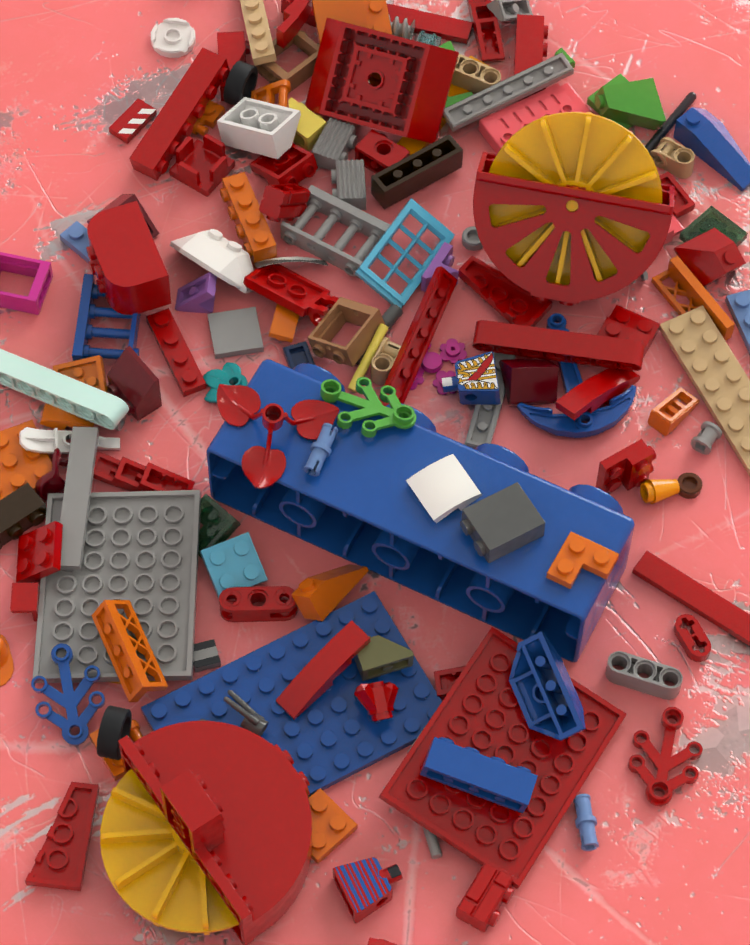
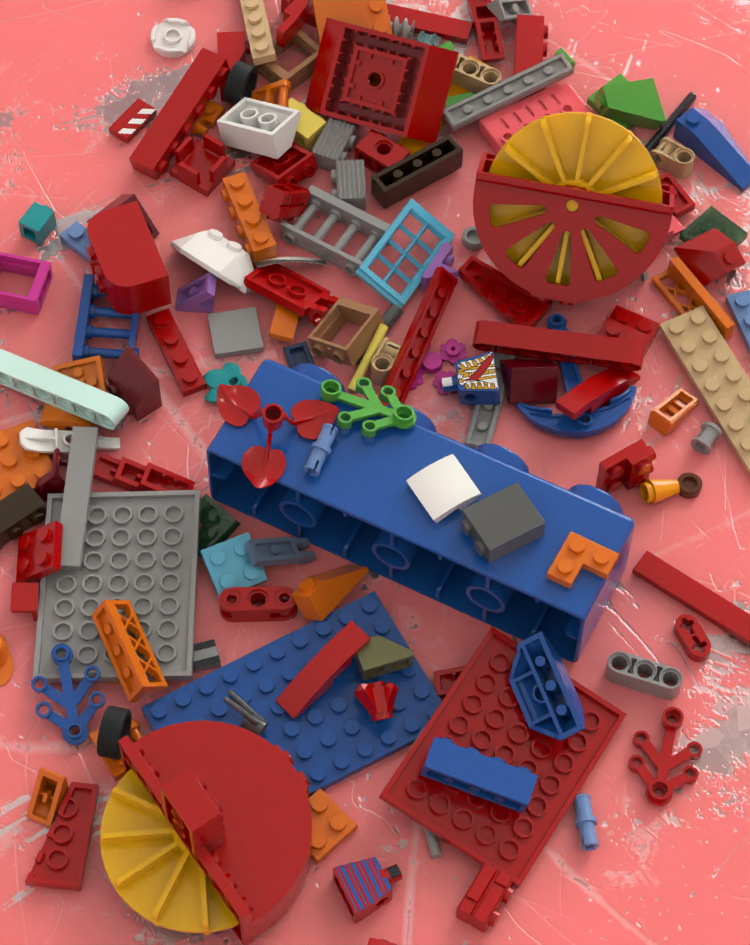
none -> teal brick [18,202,57,245]
none -> orange slope [26,767,69,827]
none -> sand blue hinge [245,537,316,567]

